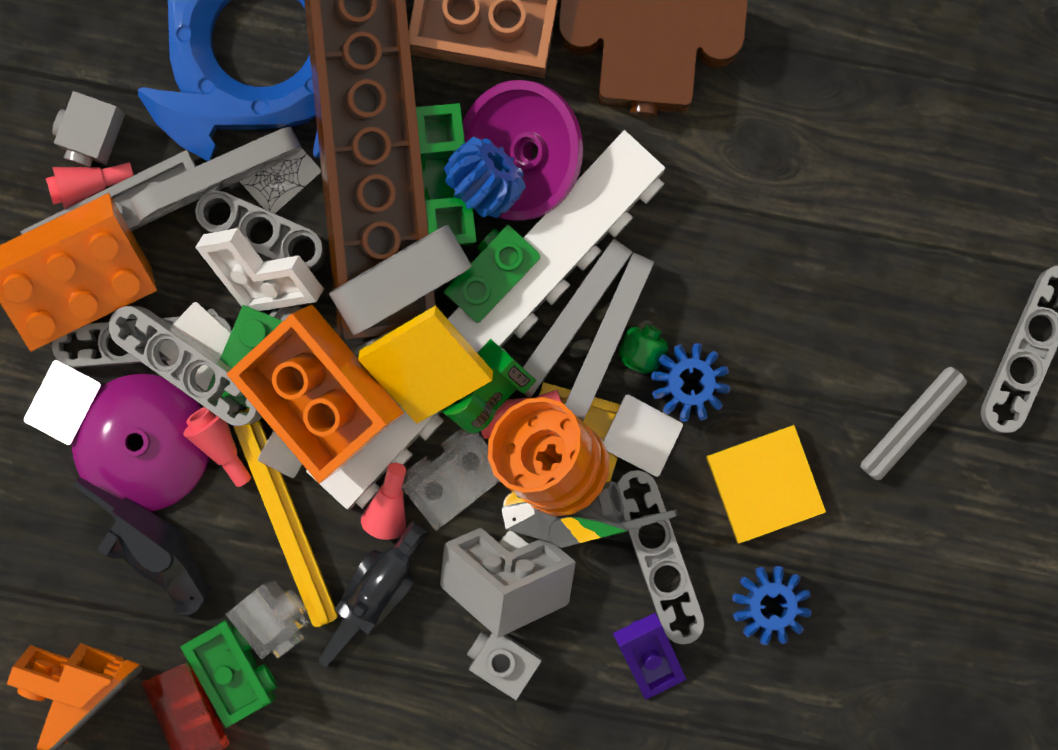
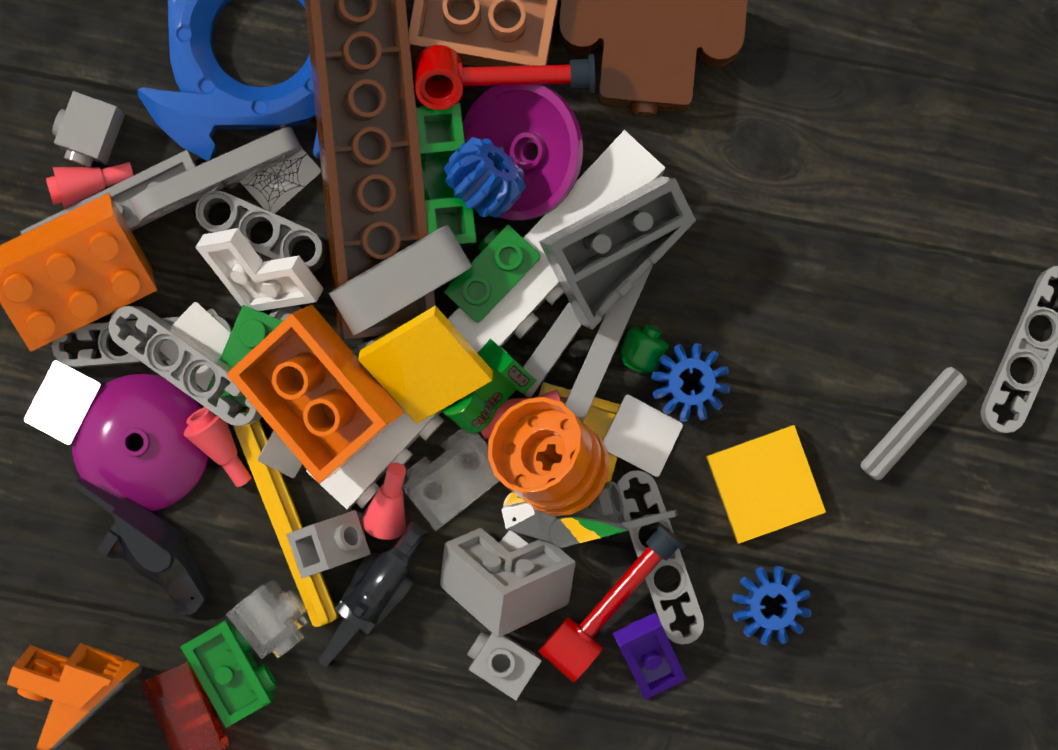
none -> light grey brick [286,510,371,579]
none -> red piece [415,45,595,110]
none -> red piece [538,522,686,682]
none -> dark grey wedge [539,176,696,330]

